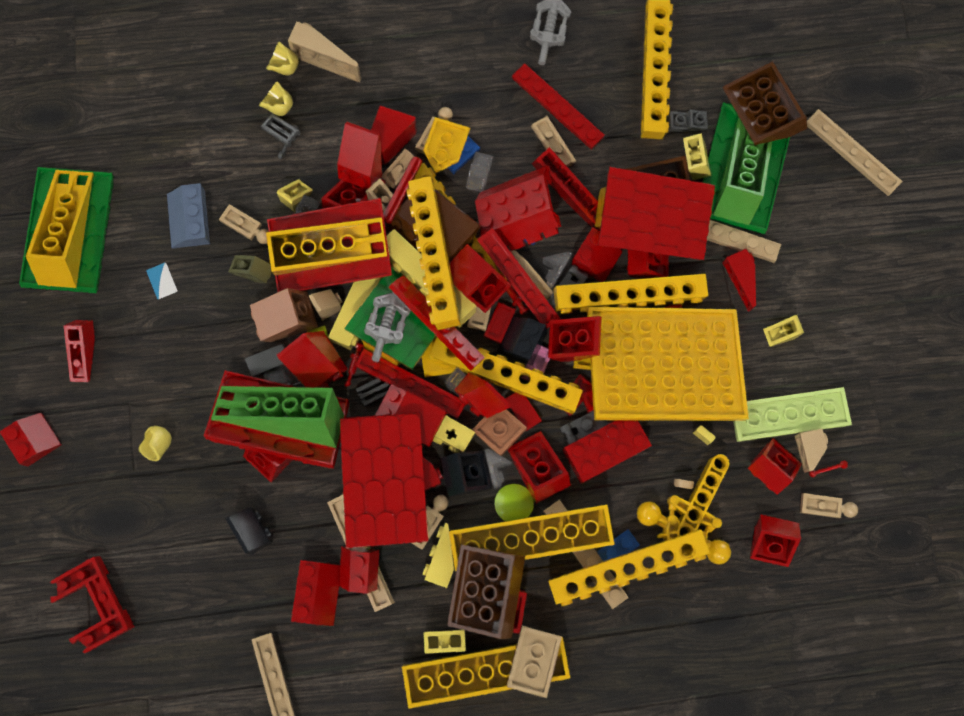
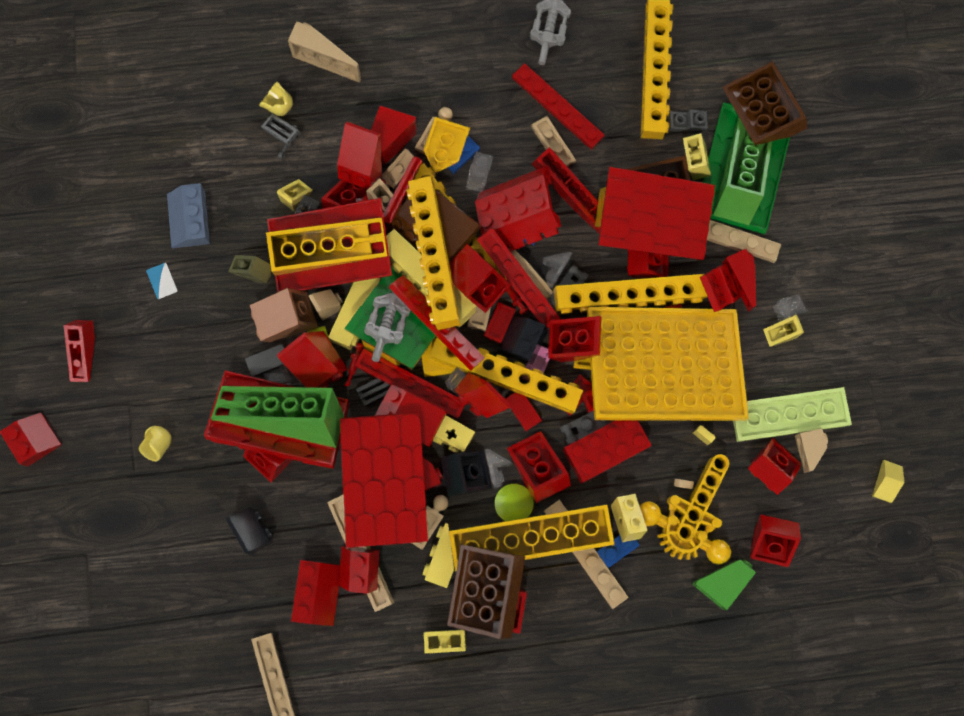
piece [19,167,114,293] -> none
red wedge [51,556,134,653] -> none
tan plate [219,204,269,244] -> none
light yellow hair [267,42,299,75] -> none
yellow brick [402,637,570,709] -> none
nougat plate [472,409,527,457] -> none
tan tile [506,626,562,698] -> none
yellow brick [548,529,710,606] -> none
red slope [571,227,622,282] -> none
tan plate [800,493,858,518] -> none
tan plate [807,109,902,196] -> none
red hinge [809,461,848,477] -> none
none -> light yellow brick [611,494,648,542]
none -> bright green slope [692,559,756,610]
none -> red slope [700,263,741,312]
none -> clear slope [773,295,807,322]
none -> light yellow slope [872,460,904,503]

